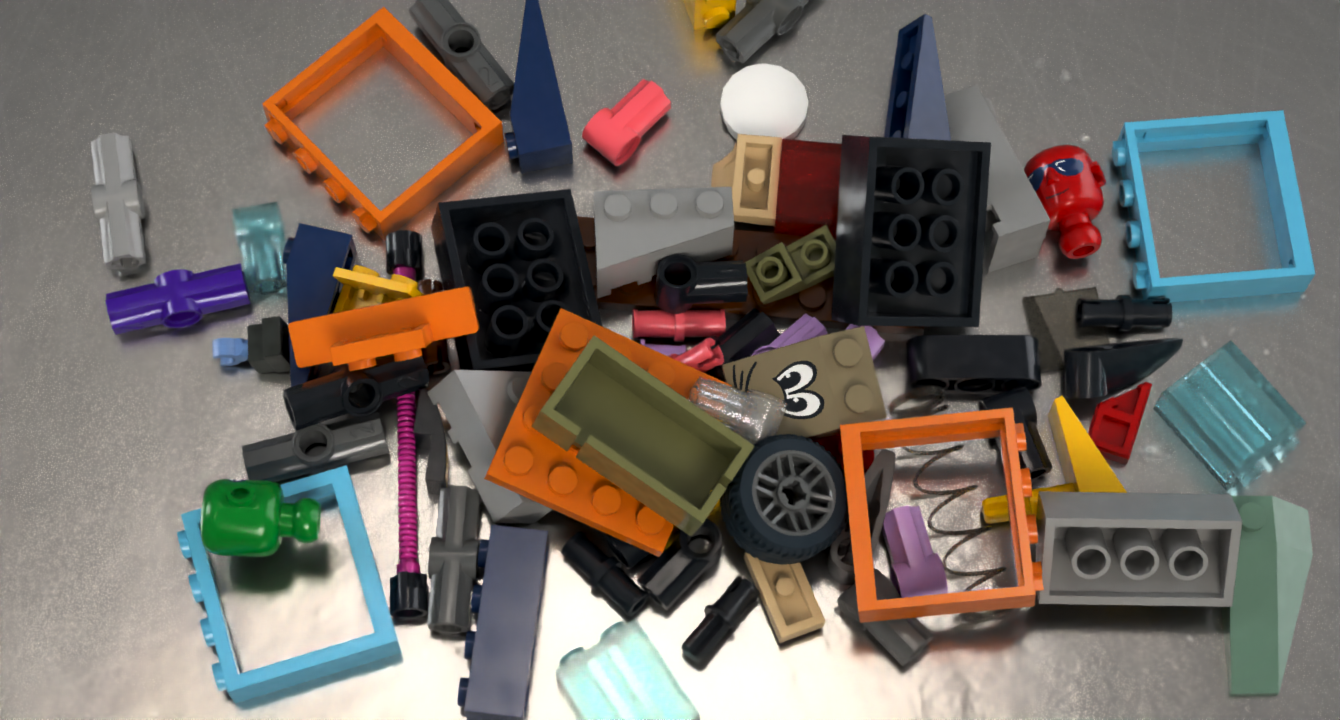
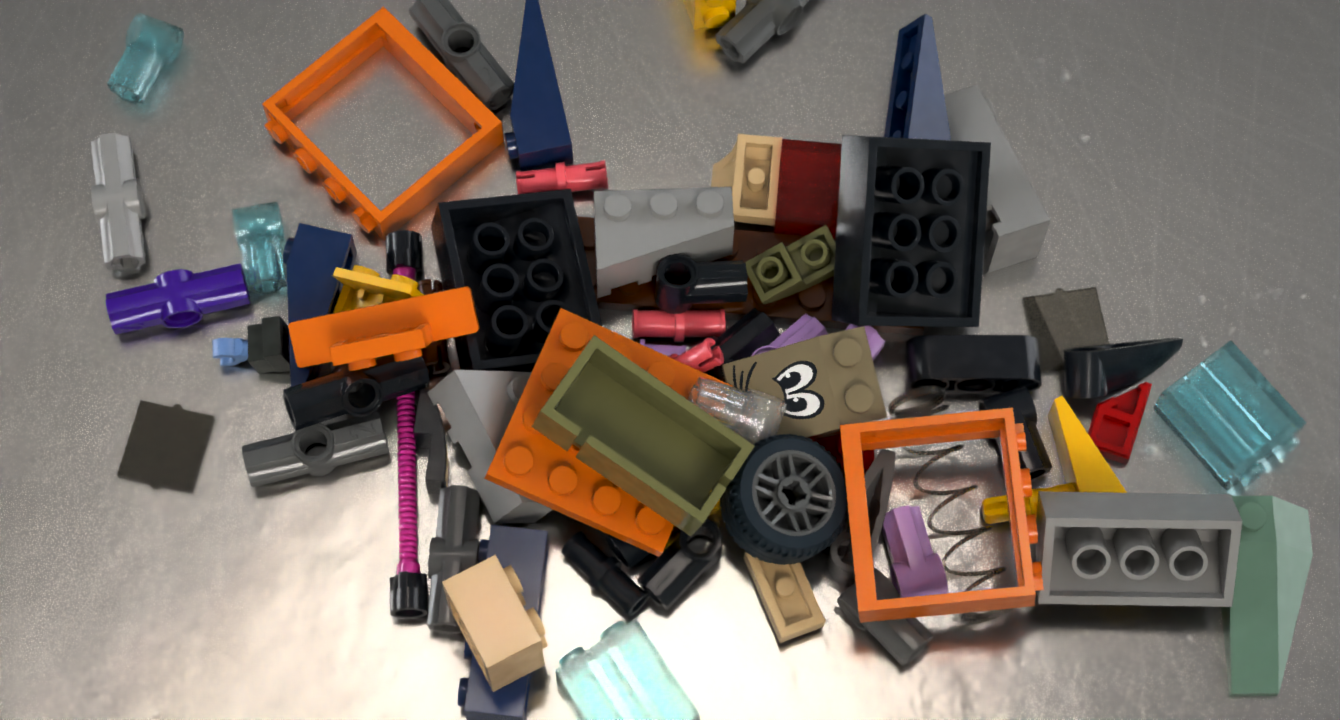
medium azure window [177,465,402,703] -> none
green piece [200,479,321,557] -> none
coral piece [582,79,671,166] -> none
black axle [681,576,760,663] -> none
white tile [720,63,809,143] -> none
red piece [1024,145,1106,259] -> none
black pin [1075,295,1172,331] -> none
medium azure window [1112,110,1315,303] -> none
none -> clear light blue piece [107,13,184,105]
none -> clear smoke piece [117,400,215,494]
none -> tan brick [442,555,548,692]
none -> coral pin [516,160,608,194]

